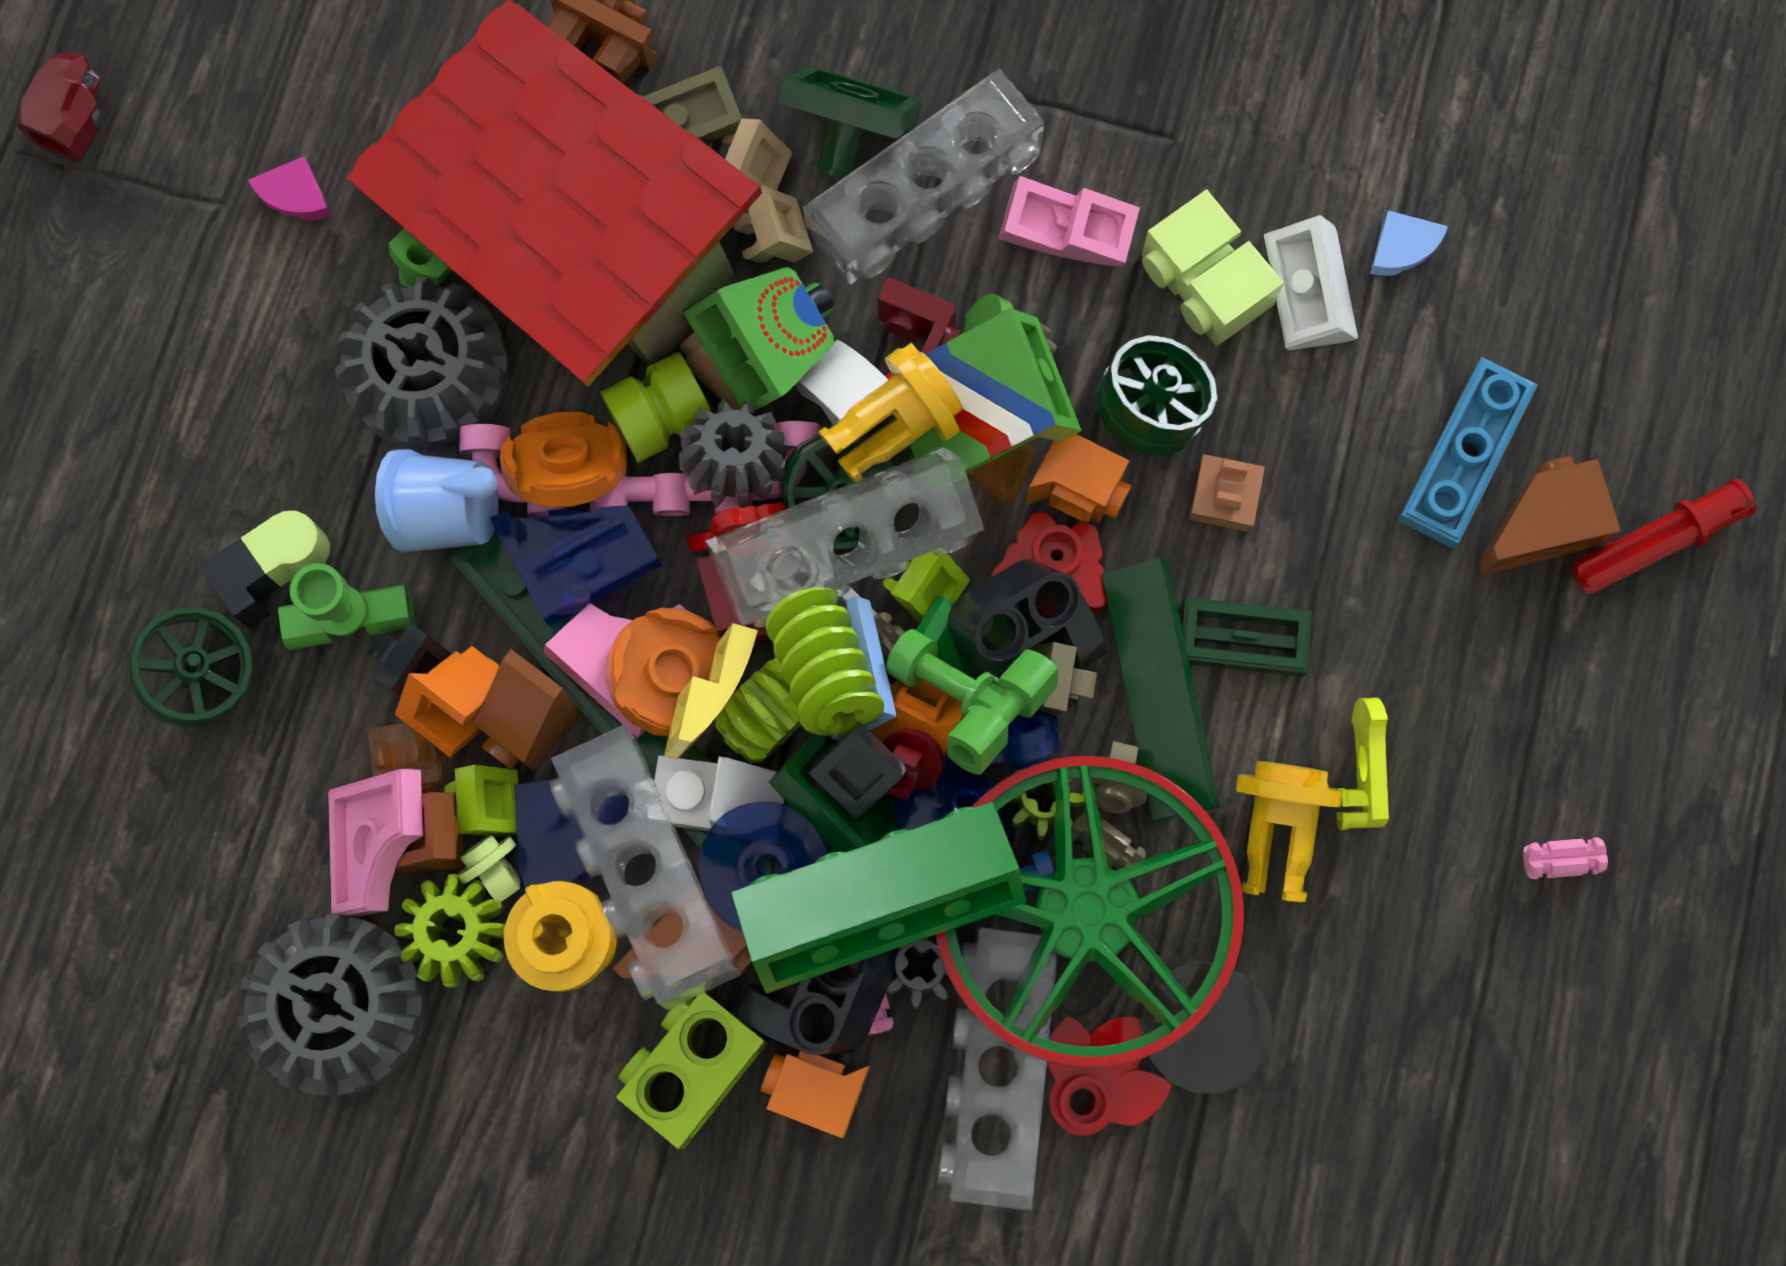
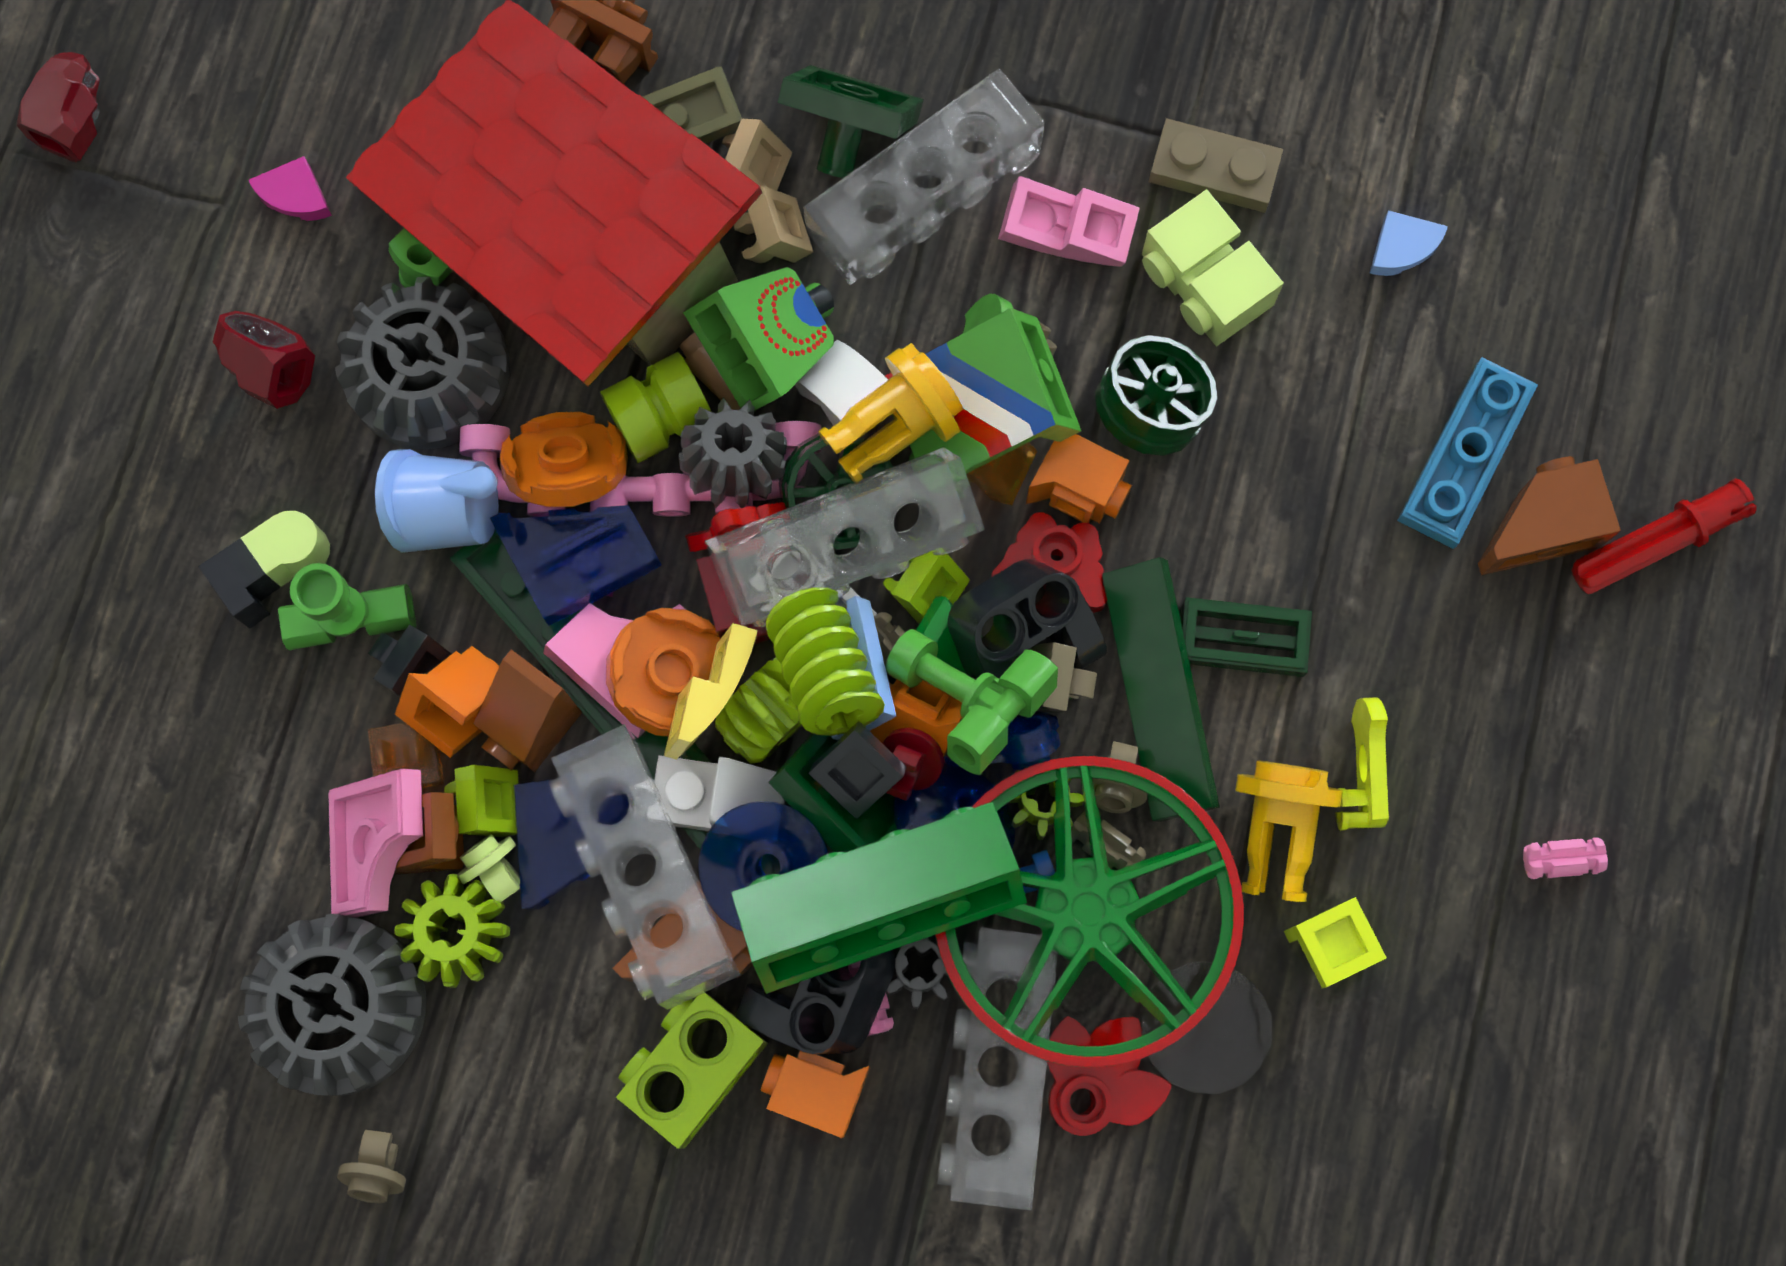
dark green wheel [129,607,252,728] -> none
yellow piece [504,881,618,992] -> none
dark red bracket [878,277,962,354] -> none
nougat tile [1189,454,1265,532] -> none
white slope [1264,215,1358,350] -> none
none -> dark red rock [212,311,315,409]
none -> dark tan plate [337,1130,406,1203]
none -> dark tan plate [1148,118,1283,213]
none -> neon yellow panel [1284,897,1387,988]

